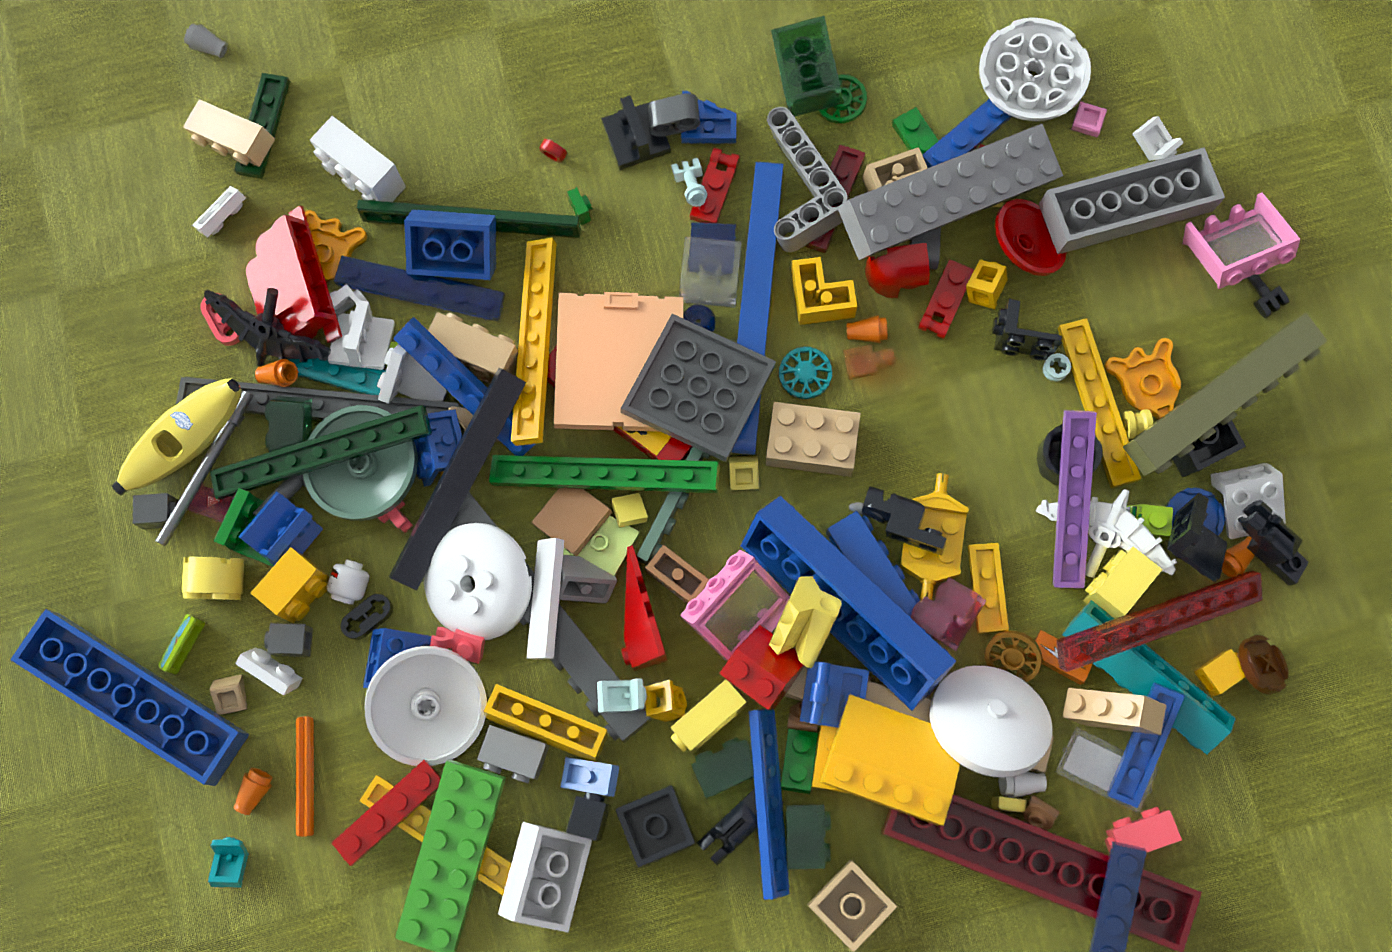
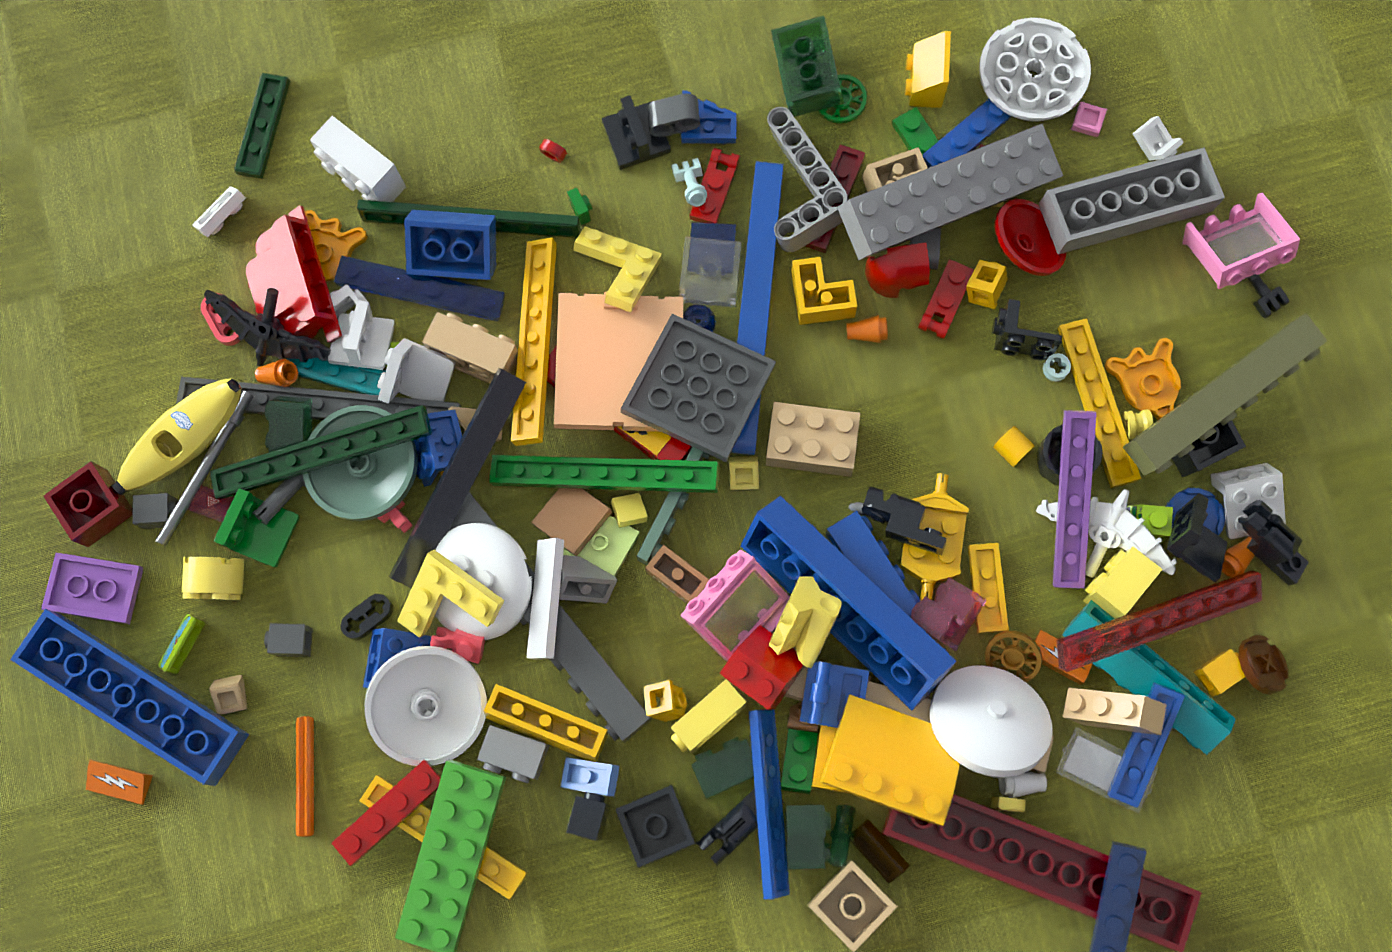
brick [183,100,275,167] -> none
light grey cone [184,24,228,58] -> none
teal bracket [208,837,249,888] -> none
orange cone [233,768,272,815] -> none
white plate [236,647,303,695] -> none
blue bracket [238,492,323,565] -> none
yellow brick [251,547,329,624] -> none
white head [326,559,369,604] -> none
blue plate [393,317,535,456] -> none
white brick [498,822,592,932] -> none
light aqua bracket [597,678,647,713] -> none
red wedge [621,545,668,671] -> none
teal wheel [779,347,832,399] -> none
clear orange plate [843,345,895,380] -> none
medium nougat plate [1024,795,1060,830] -> none
coral brick [1105,806,1182,853] -> none
none -> medium lavender plate [41,553,144,624]
none -> dark red brick [43,461,133,548]
none -> orange slope [86,760,153,805]
none -> light yellow plate [397,550,505,638]
none -> light yellow plate [573,226,662,312]
none -> clear green axle [828,804,856,868]
none -> dark brown tile [847,819,910,883]
none -> yellow slope [905,31,951,108]
none -> yellow brick [993,426,1035,467]

